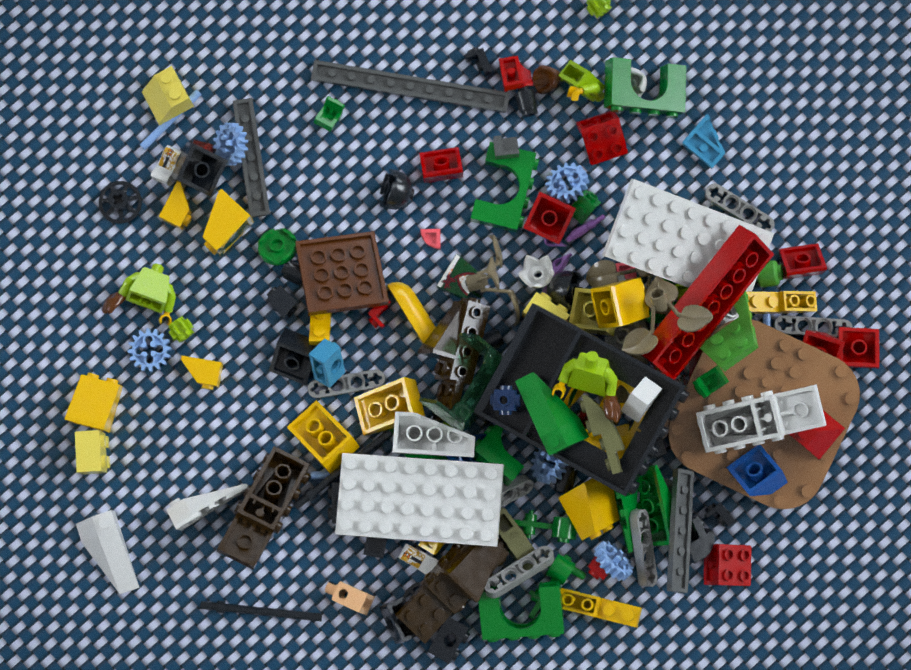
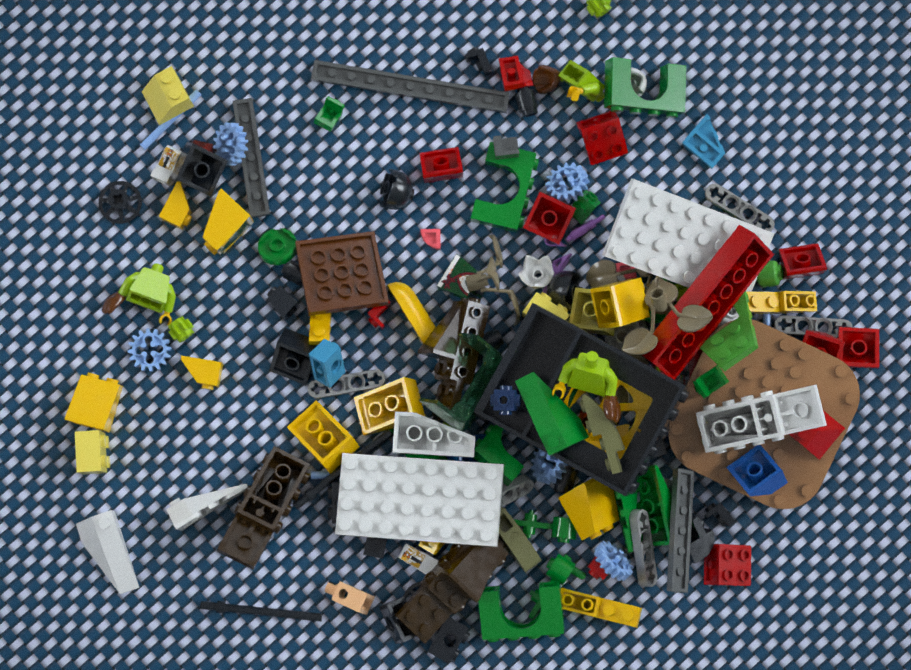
light grey beam [484,546,554,598] -> none
white slope [621,377,662,422] -> none

